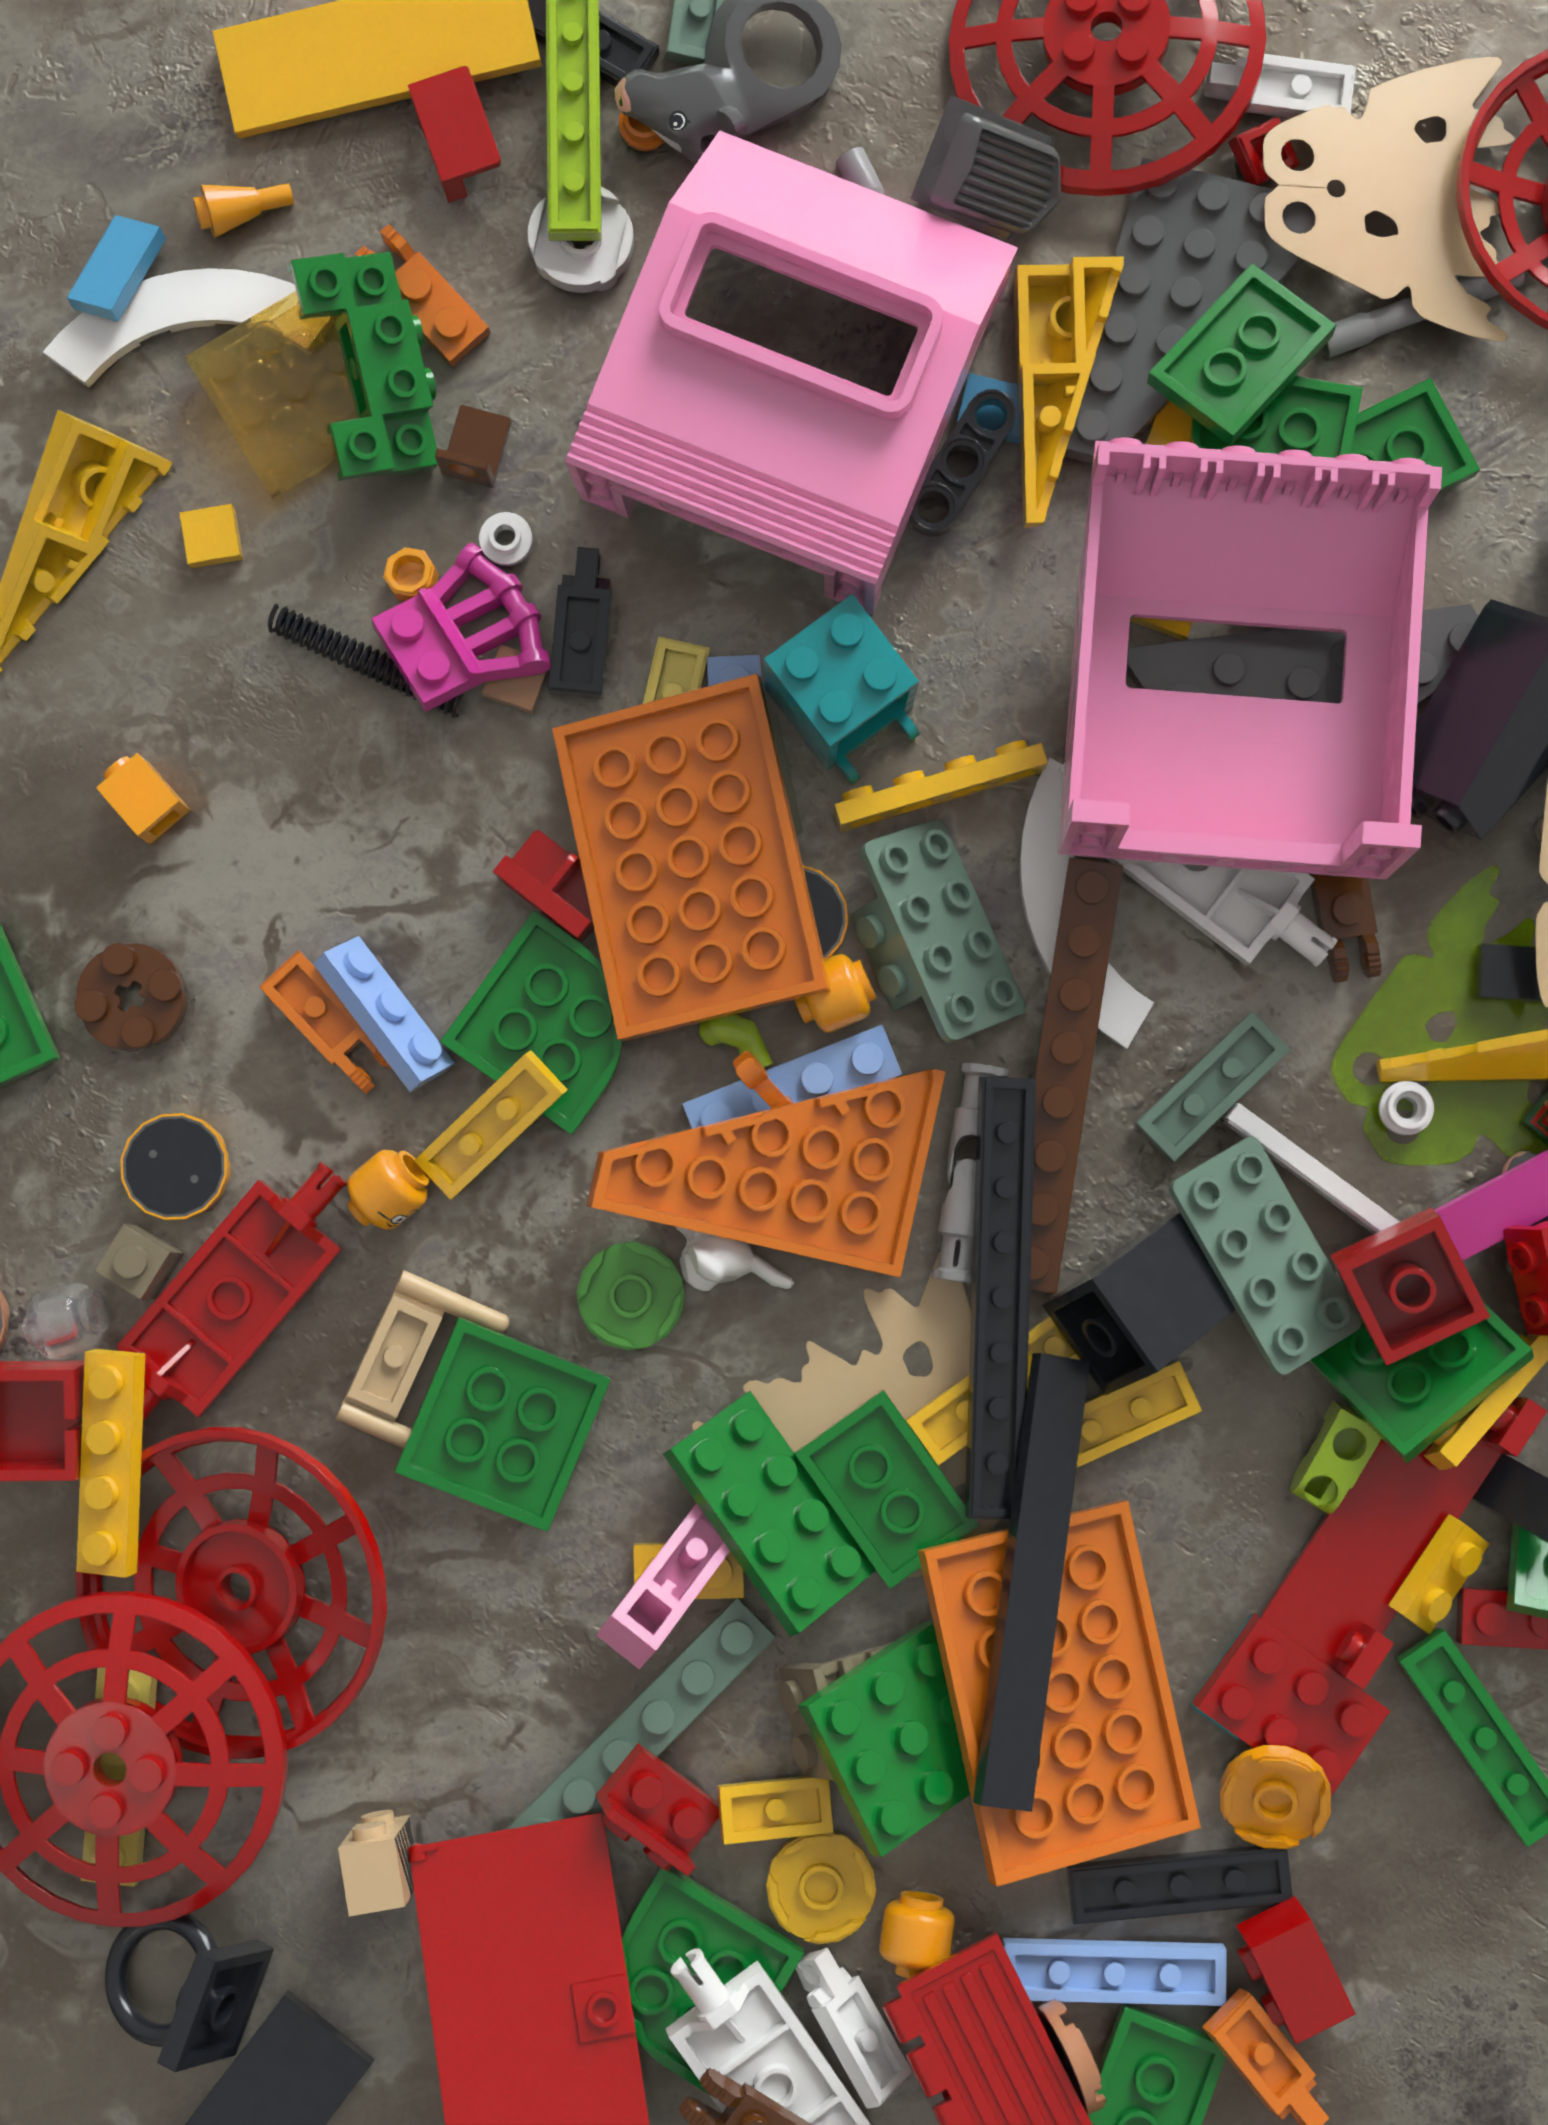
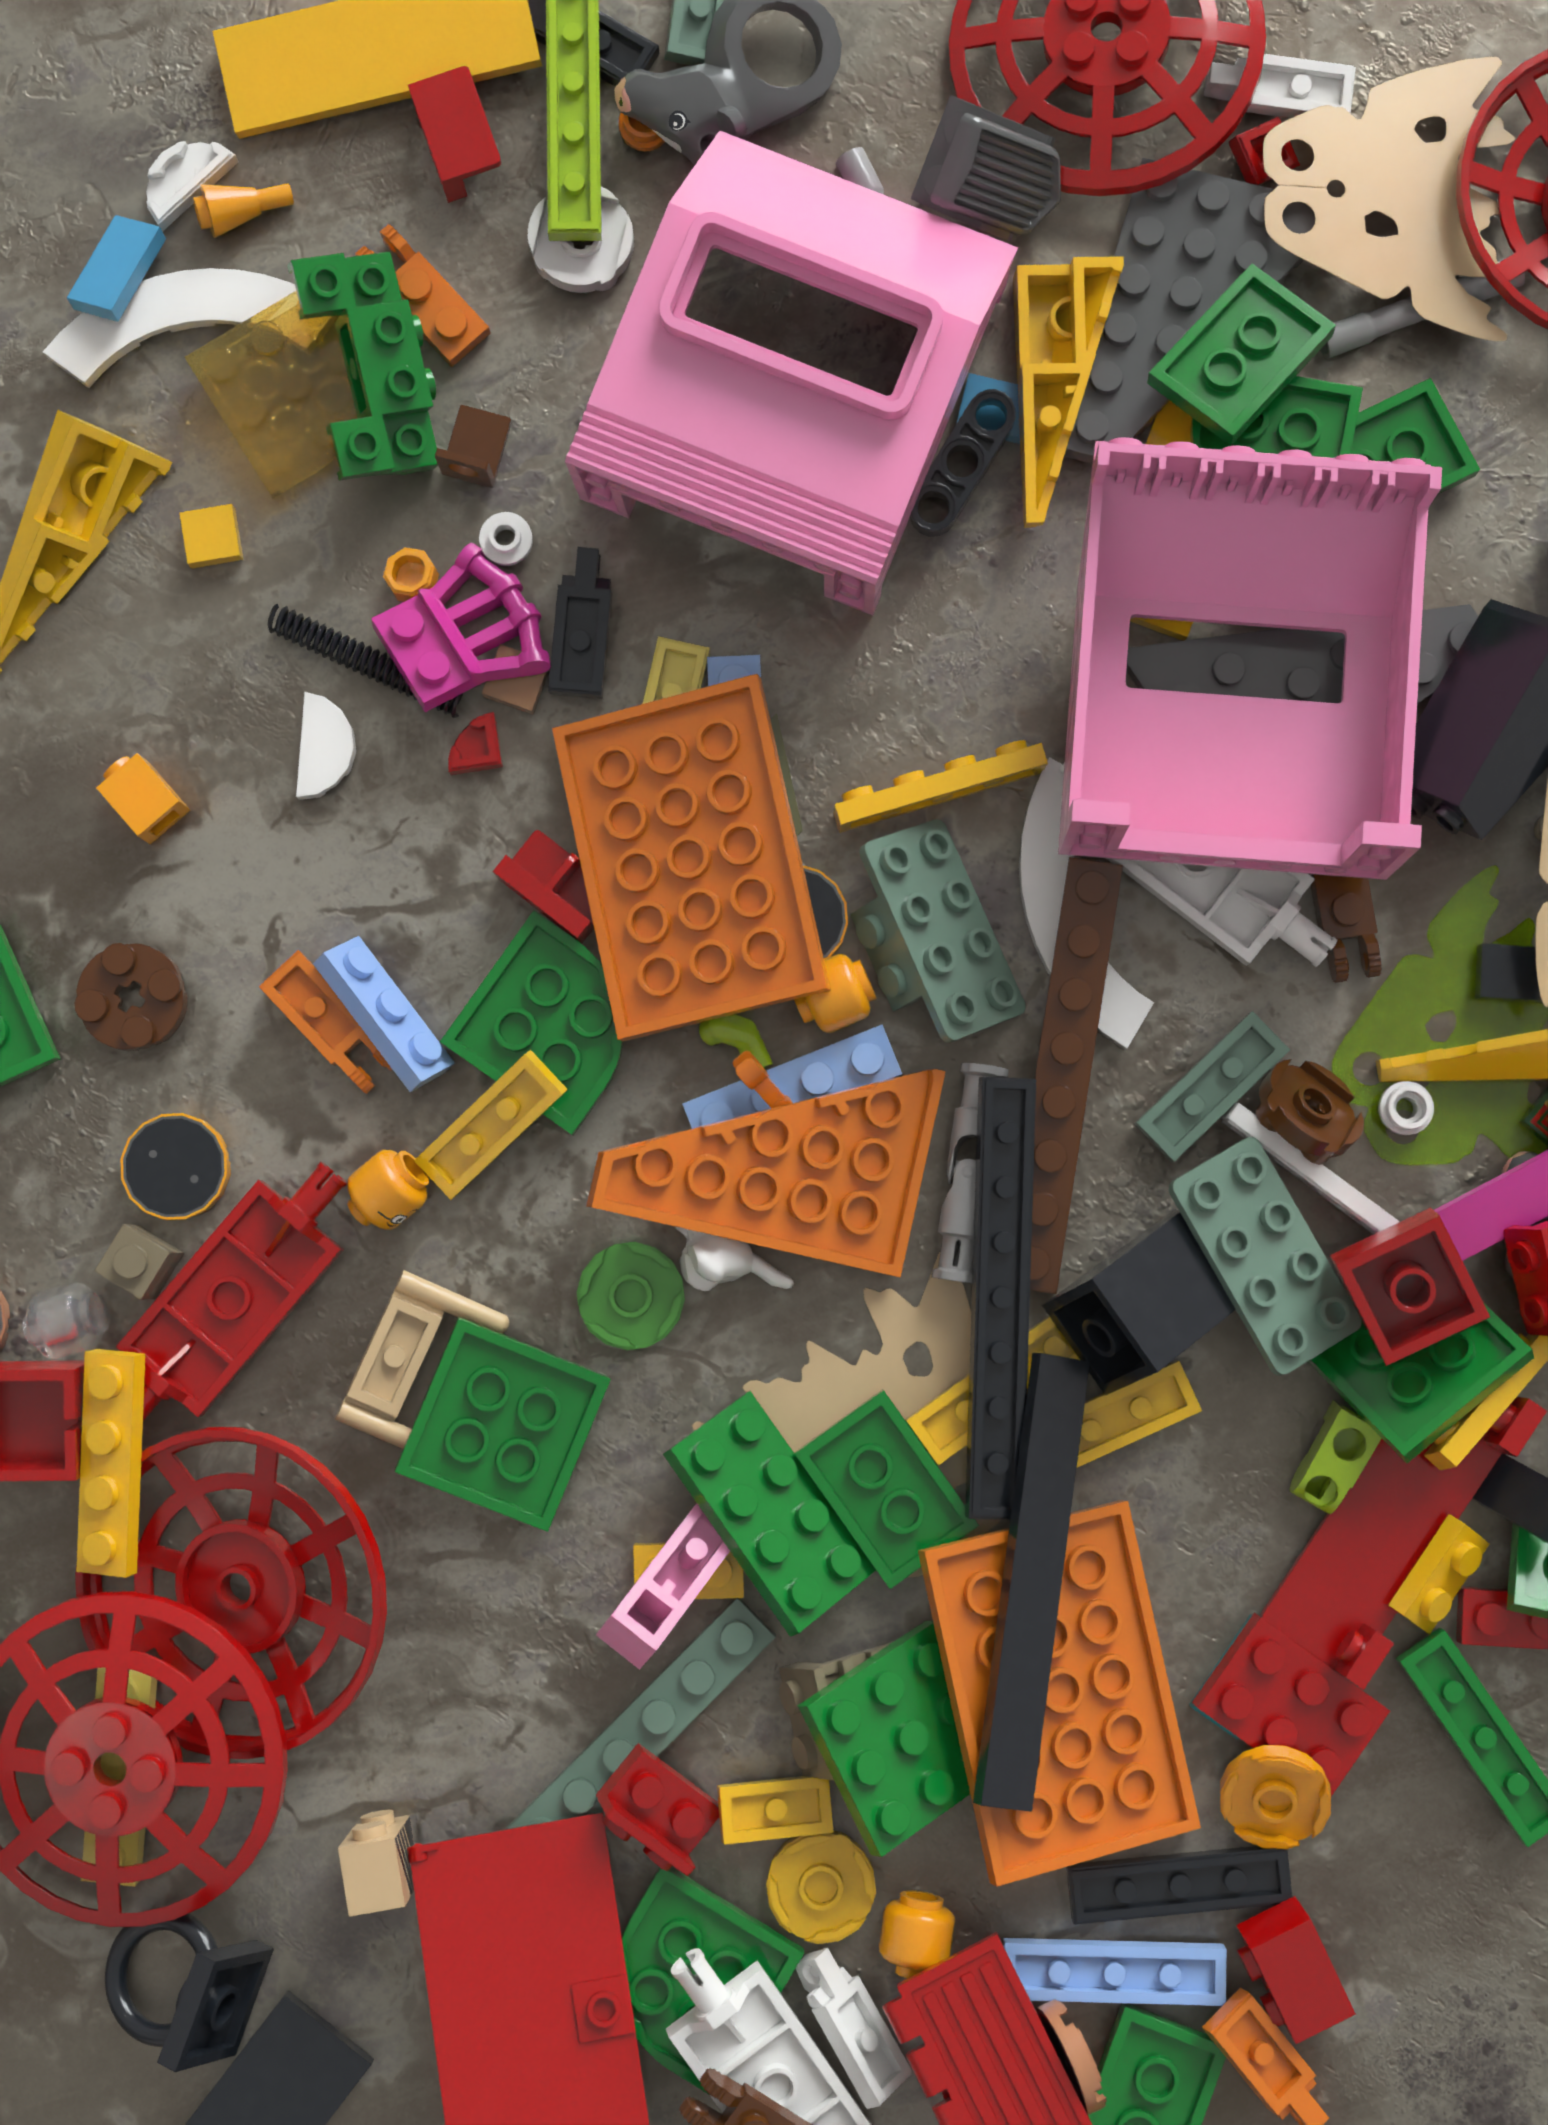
teal container [764,594,920,785] -> none
none -> white tile [146,141,239,232]
none -> white tile [296,692,356,800]
none -> red tile [448,712,503,775]
none -> reddish brown plate [1256,1059,1364,1165]

